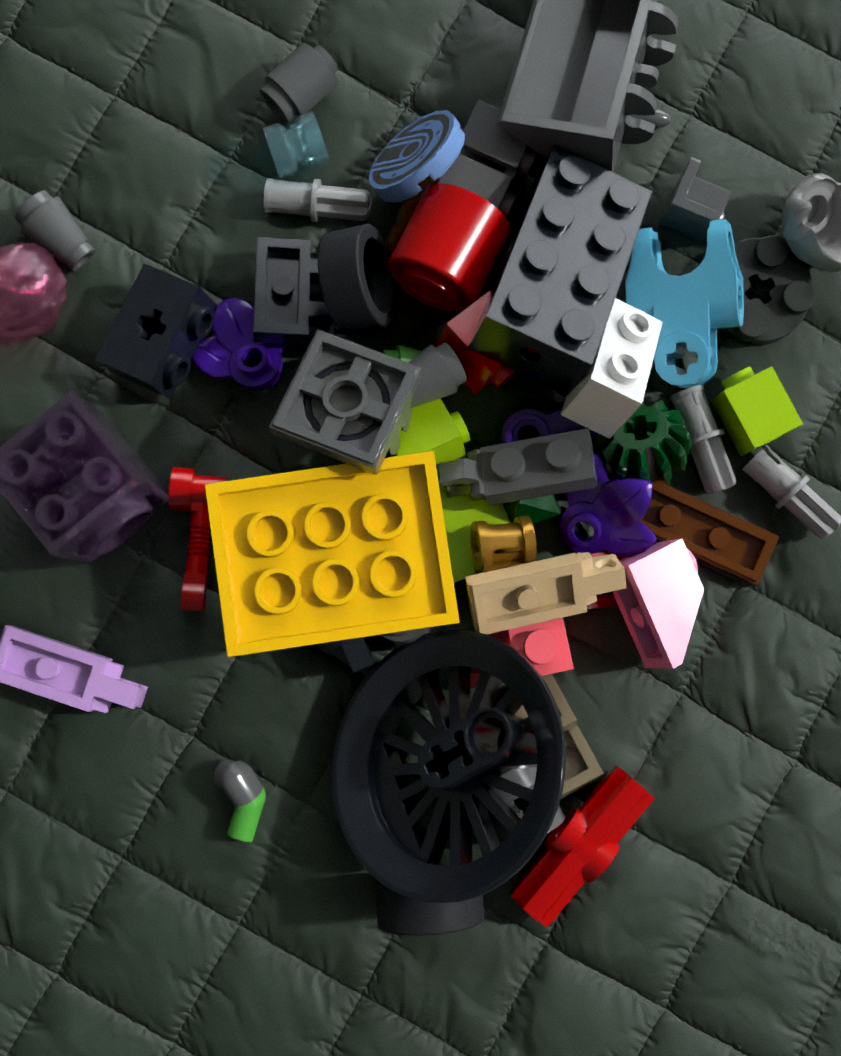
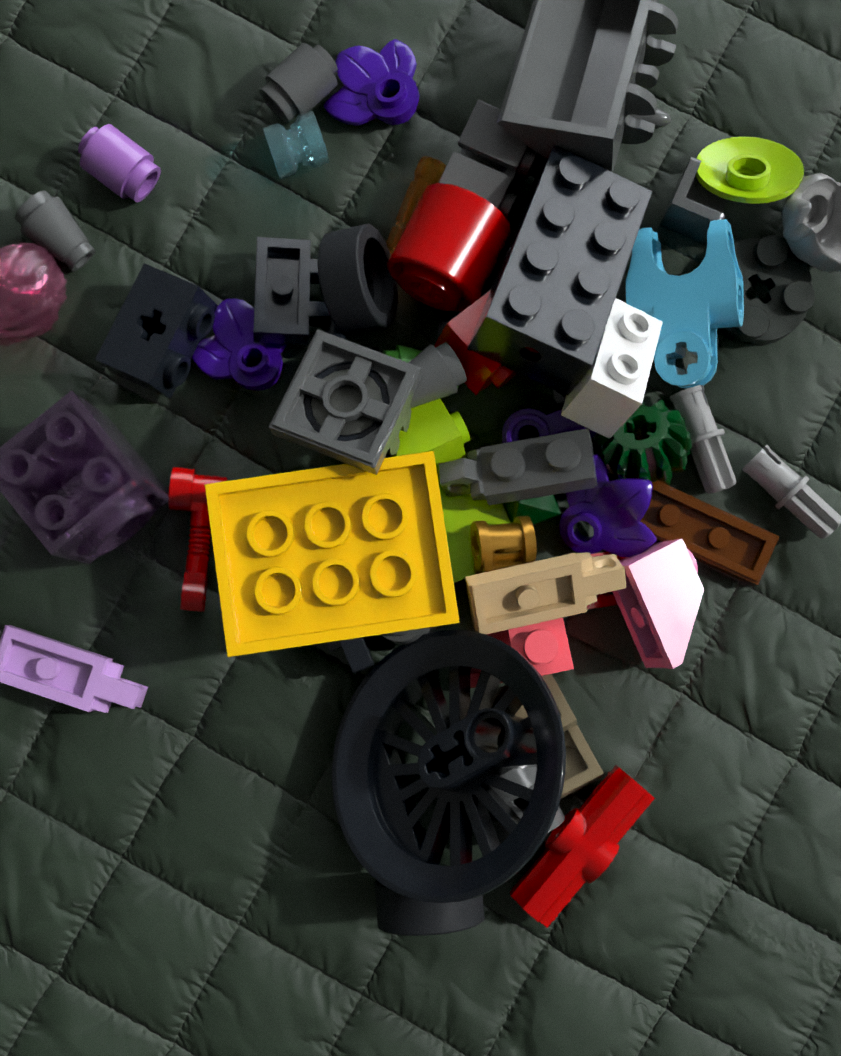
arm [214,759,266,842] -> none
light grey axle [264,178,371,222] -> none
medium blue tile [369,110,465,202] -> none
lime brick [711,366,803,457] -> none
none -> medium lavender brick [78,124,161,202]
none -> dark purple plate [324,39,419,126]
none -> lime dish [696,137,804,204]

